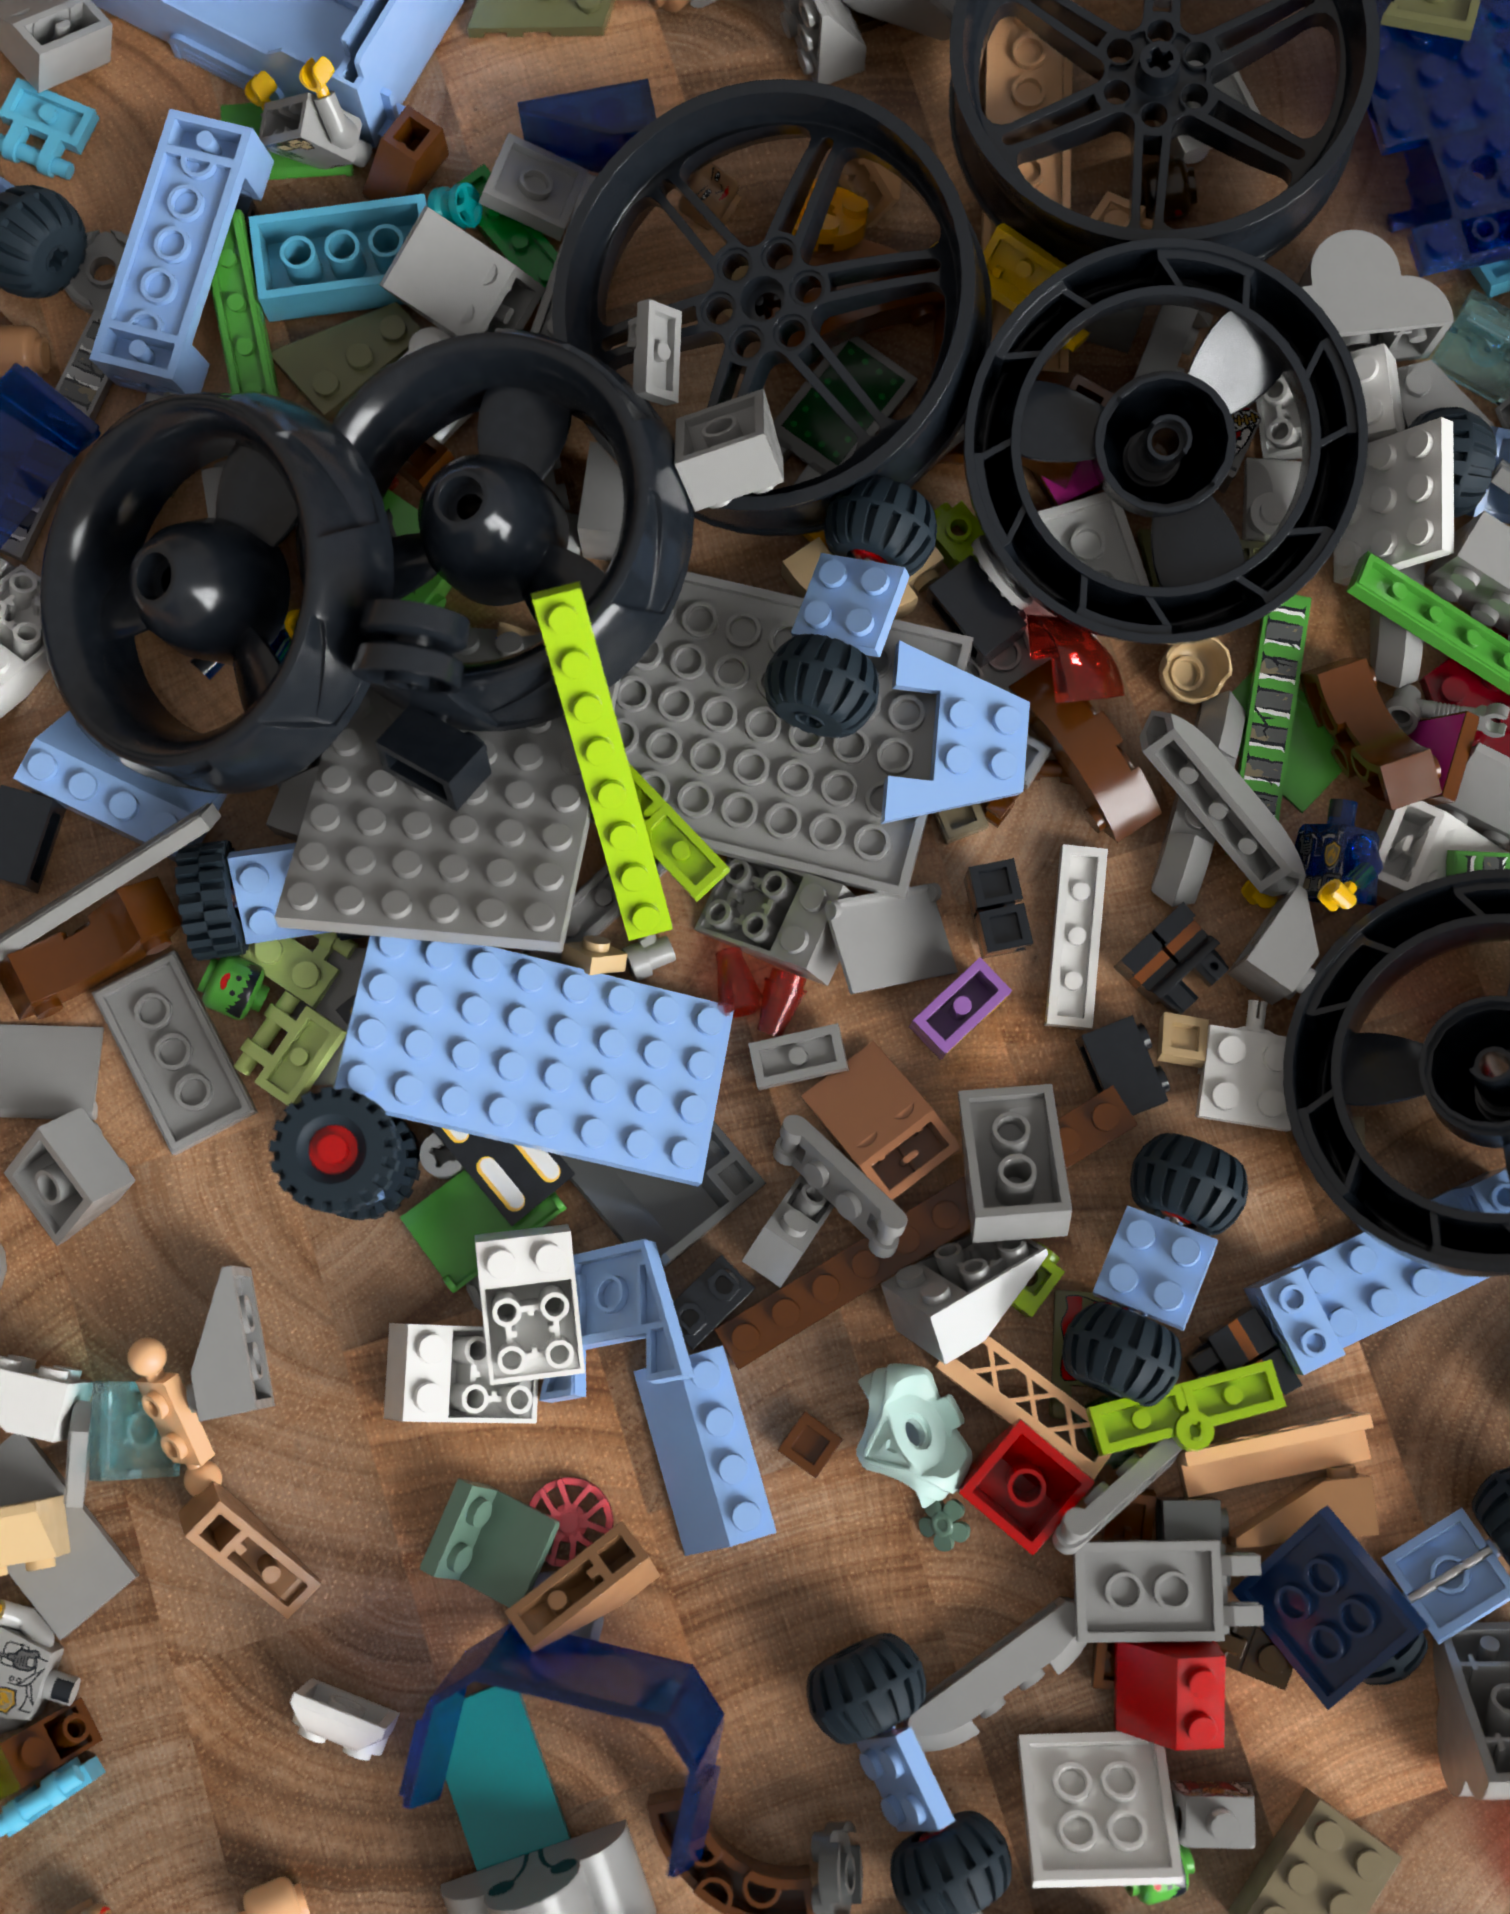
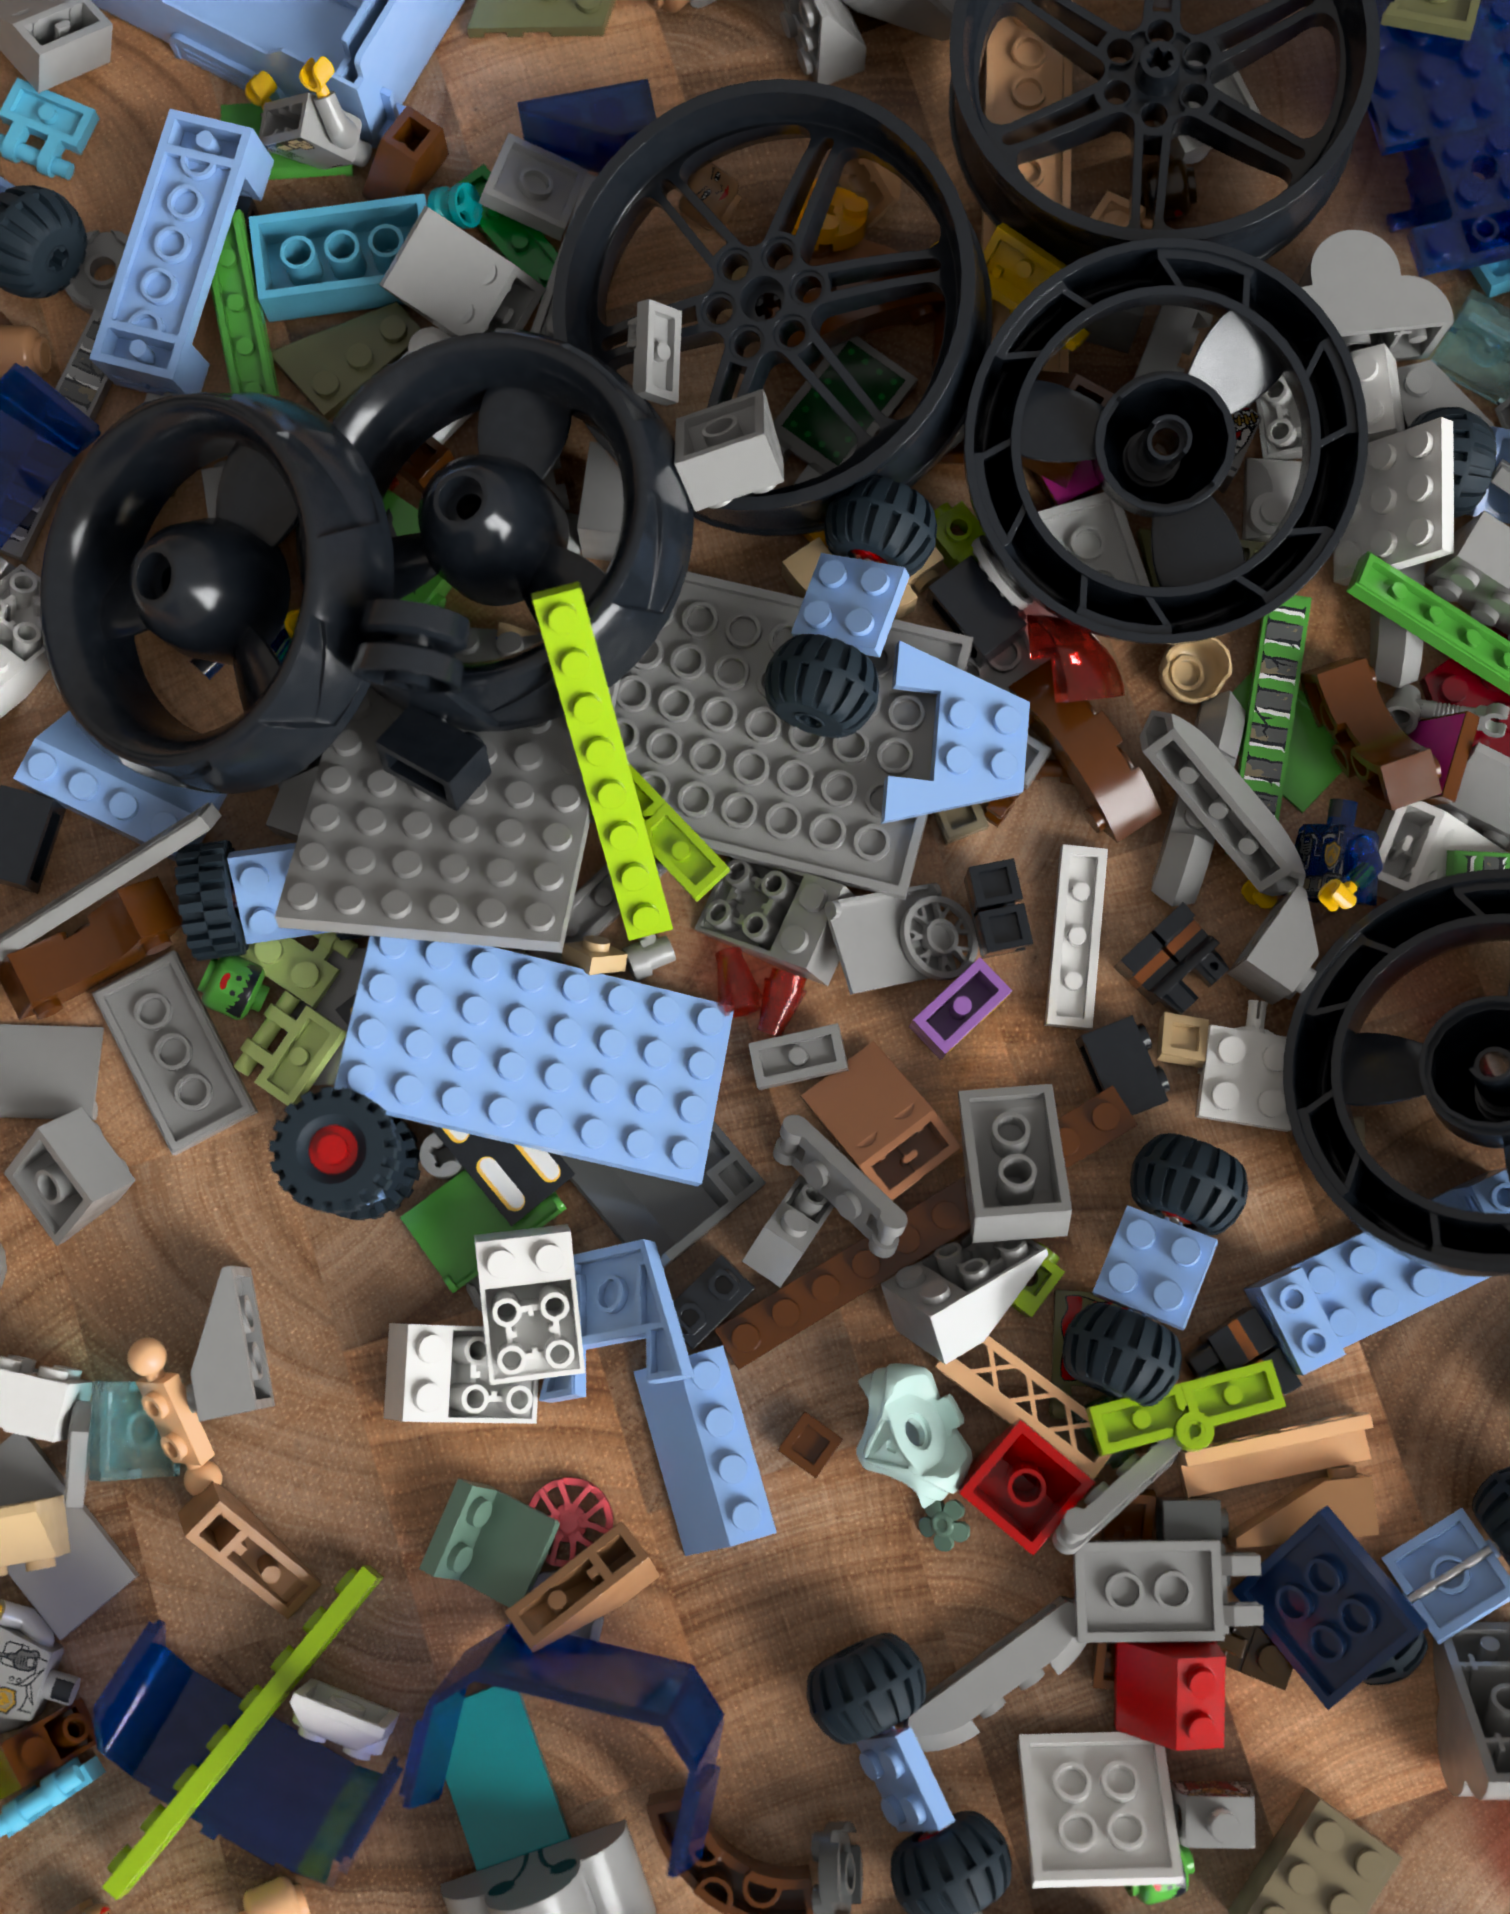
none -> clear blue piece [93,1619,404,1888]
none -> lime plate [102,1565,384,1900]
none -> light grey wheel [900,896,978,980]

